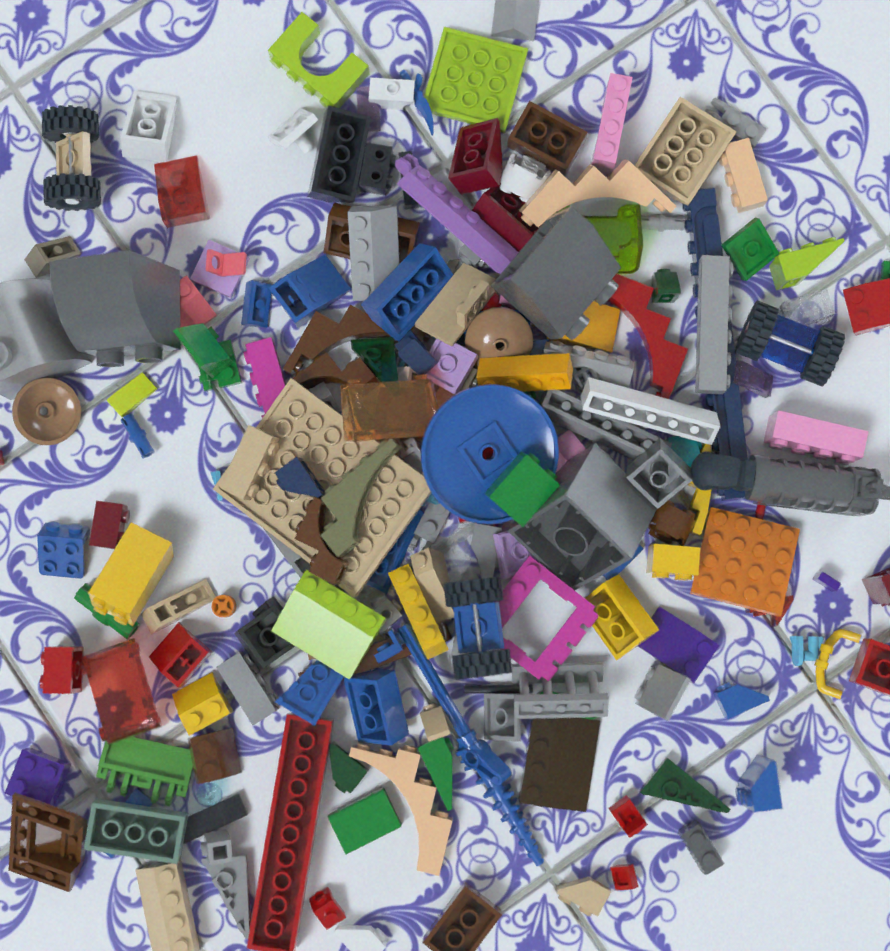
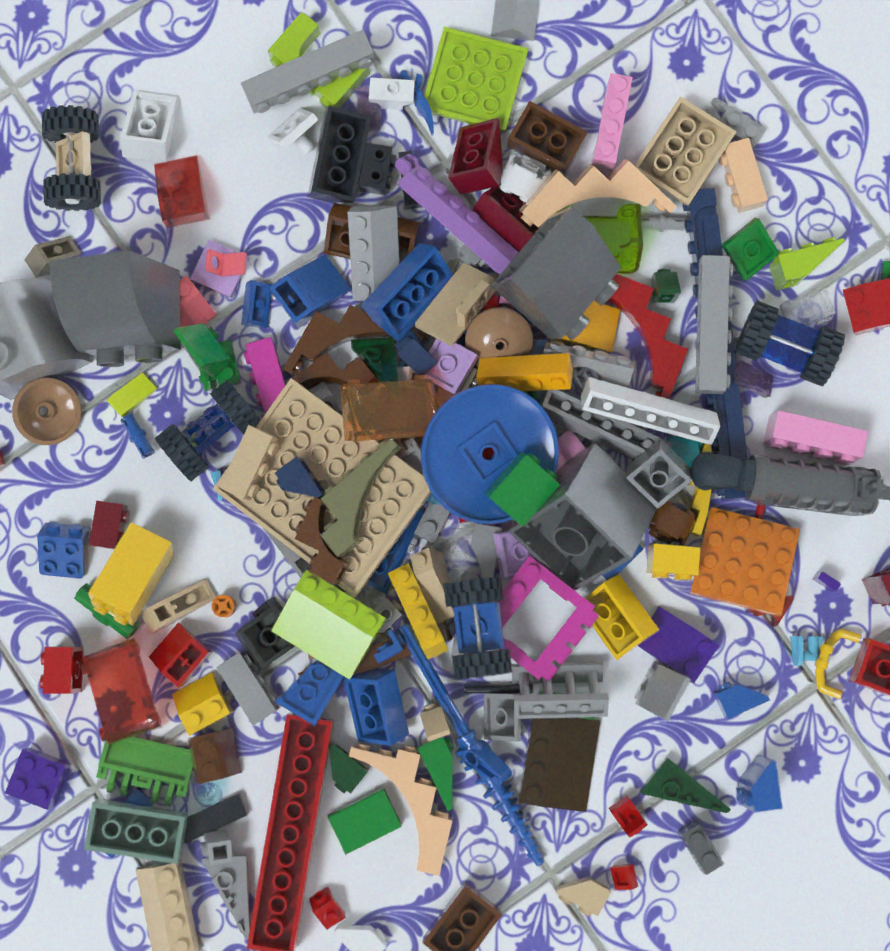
reddish brown slope [8,793,88,892] -> none
none -> black plate [155,379,261,482]
none -> light grey brick [241,30,375,114]

